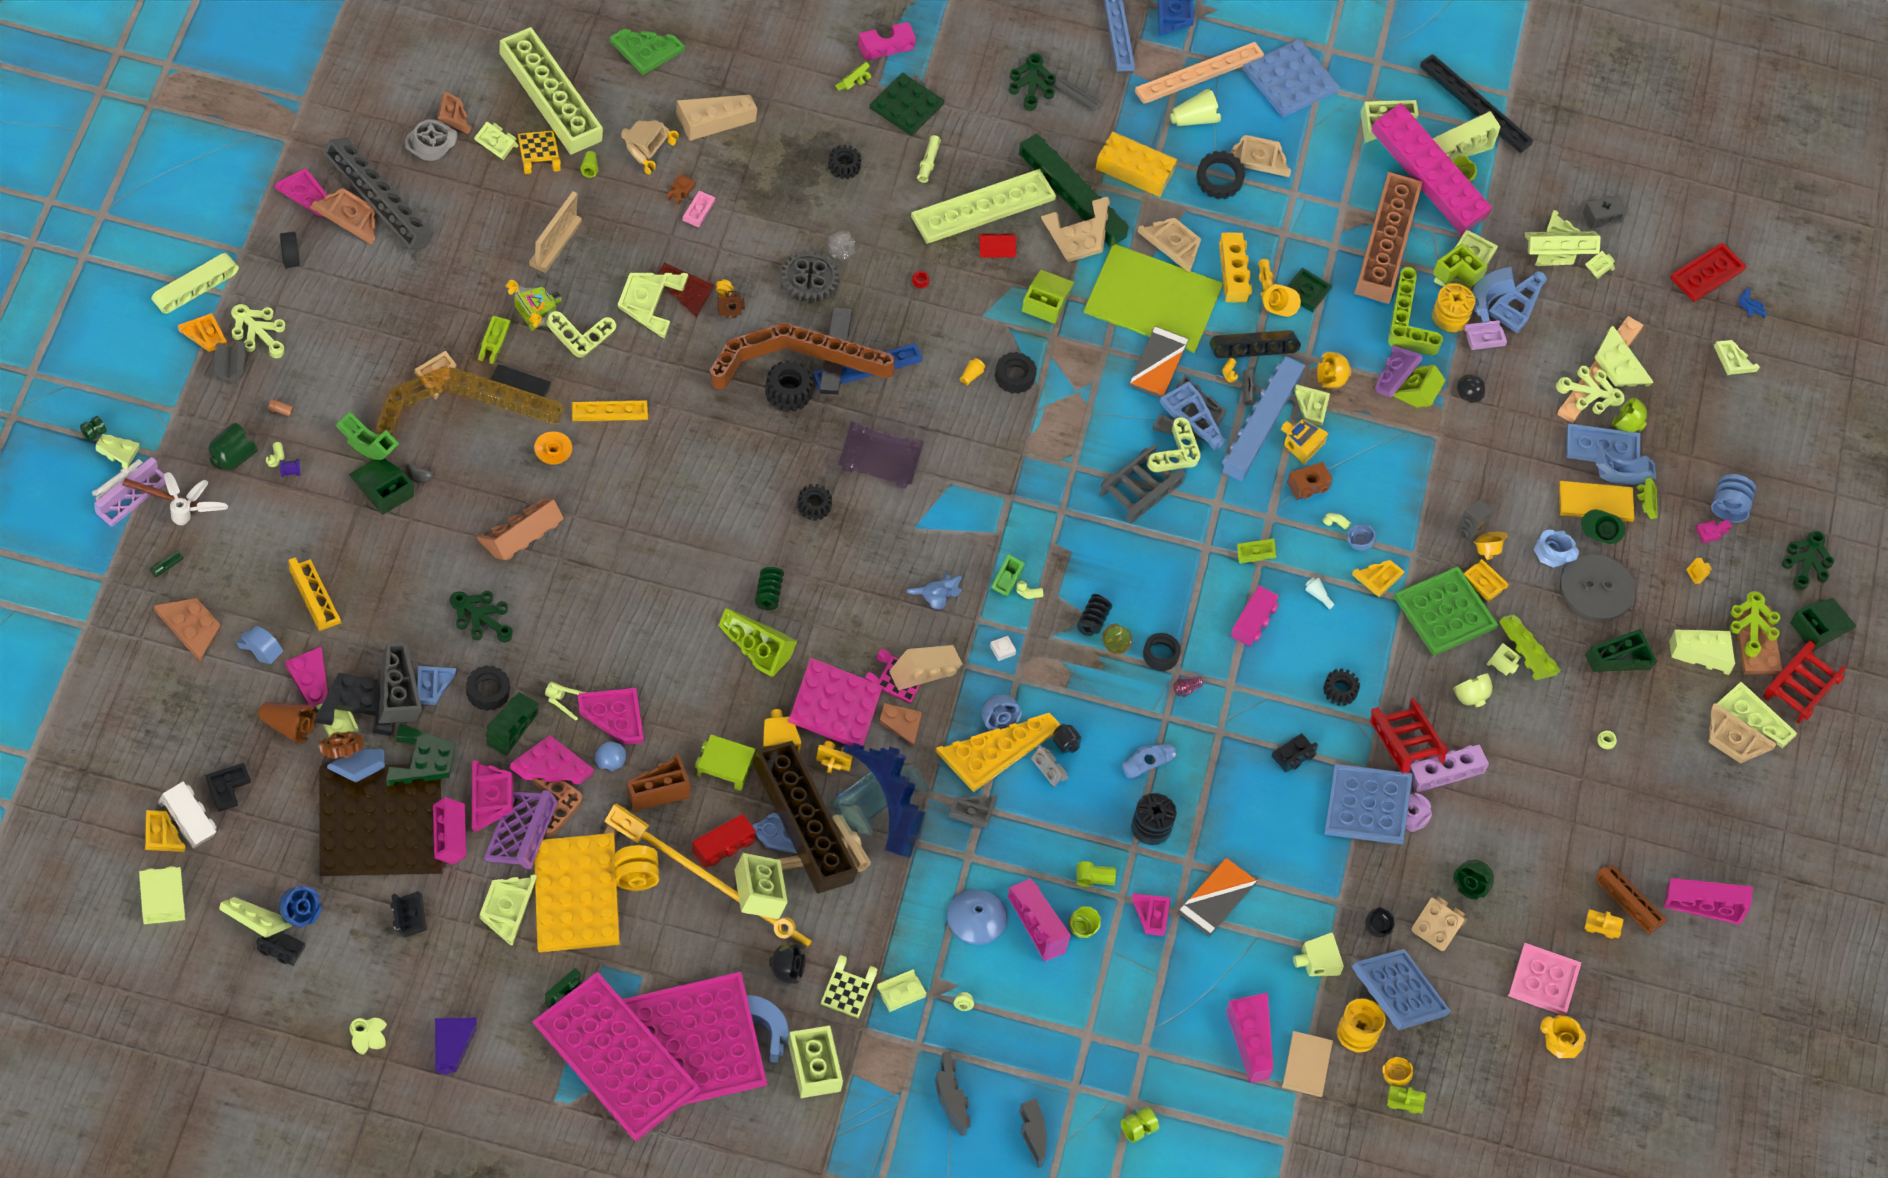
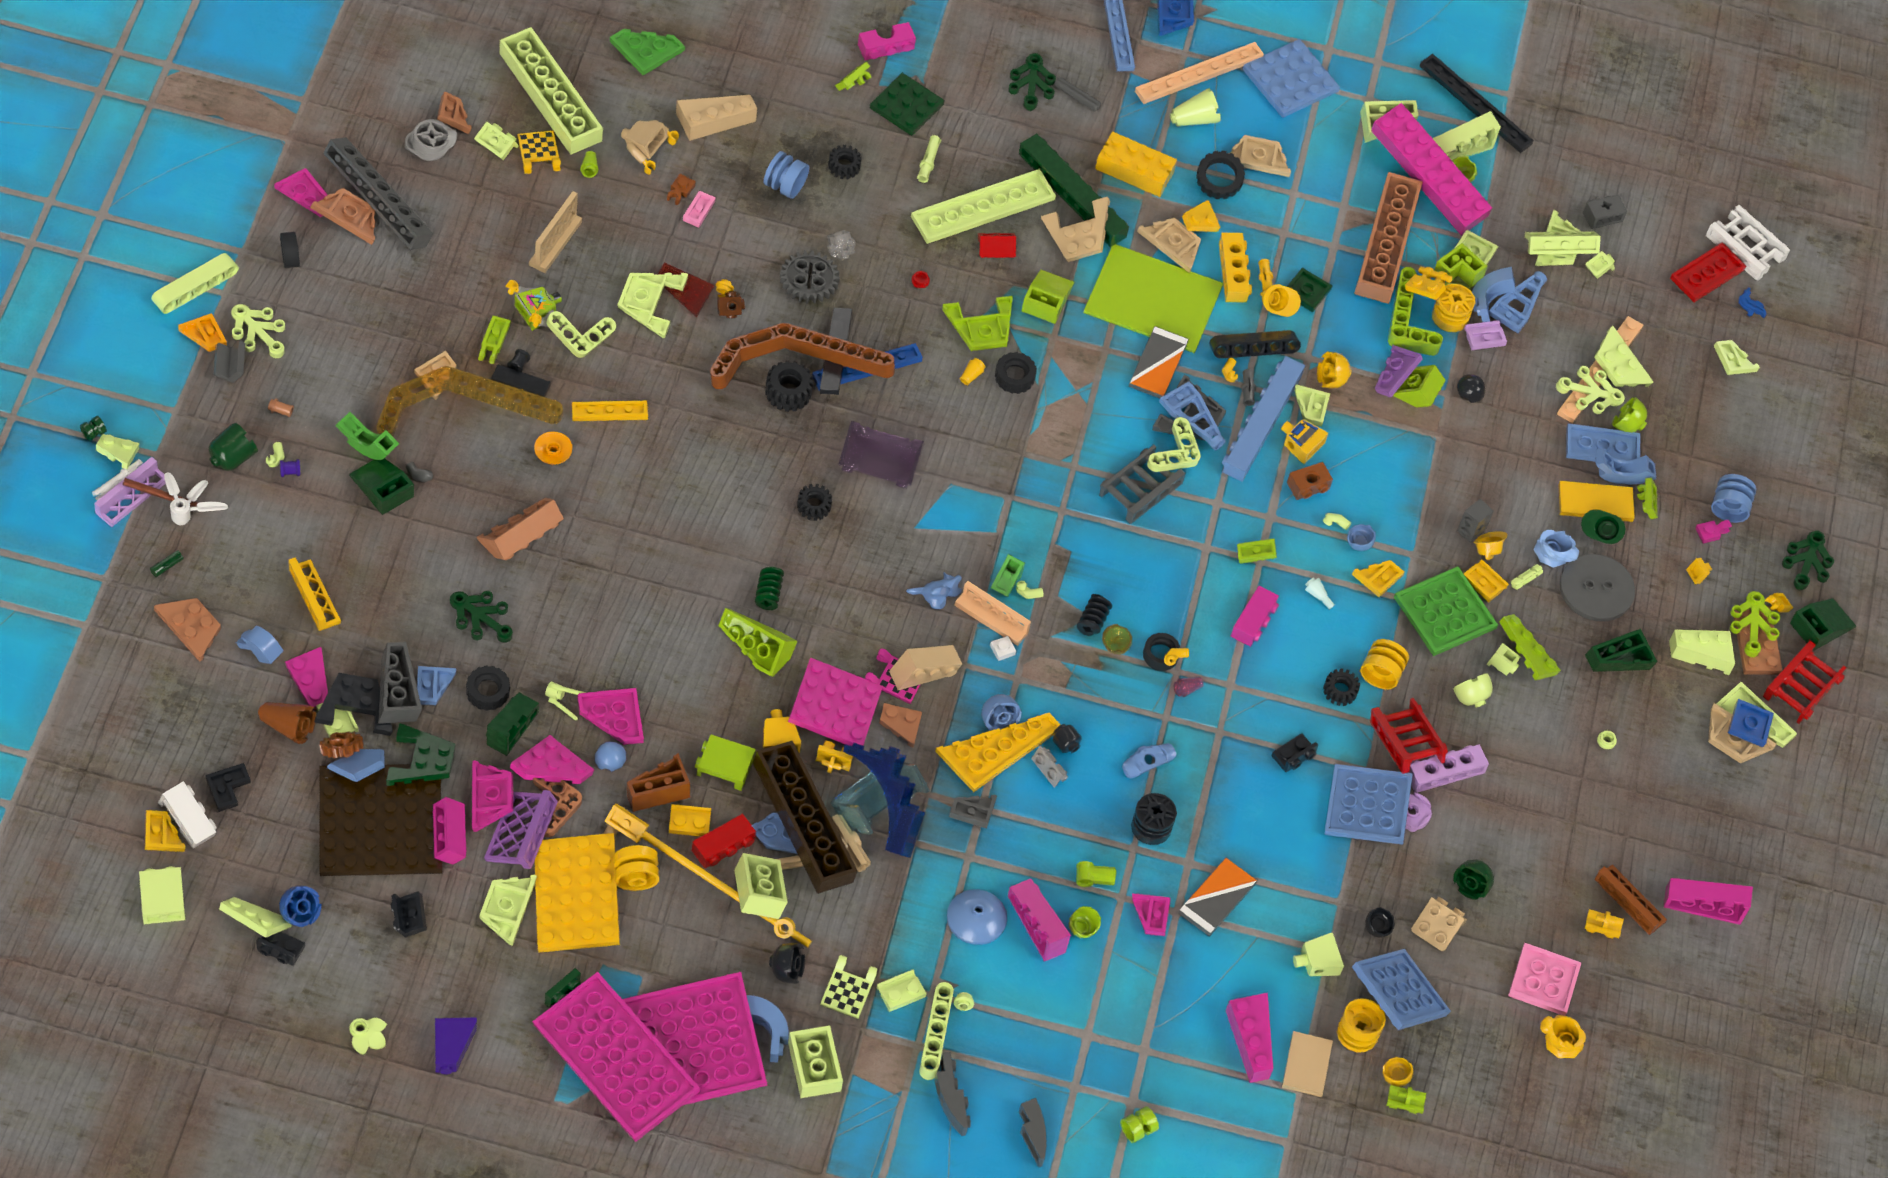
none -> black bush [507,349,530,372]
none -> yellow plate [669,804,711,837]
none -> medium blue wheel [763,151,810,199]
none -> yellowish green beam [919,982,954,1080]
none -> lime wing [942,296,1013,351]
none -> light nougat fence [954,581,1031,646]
none -> yellow arm [1164,648,1189,666]
none -> yellow wing [1182,200,1221,232]
none -> yellow wheel [1360,639,1409,690]
none -> yellow plate [1405,266,1452,300]
none -> yellowish green axle [1511,564,1543,590]
none -> white fence [1706,205,1790,281]
none -> blue plate [1728,699,1774,747]
none -> yellow plate [1765,593,1793,612]

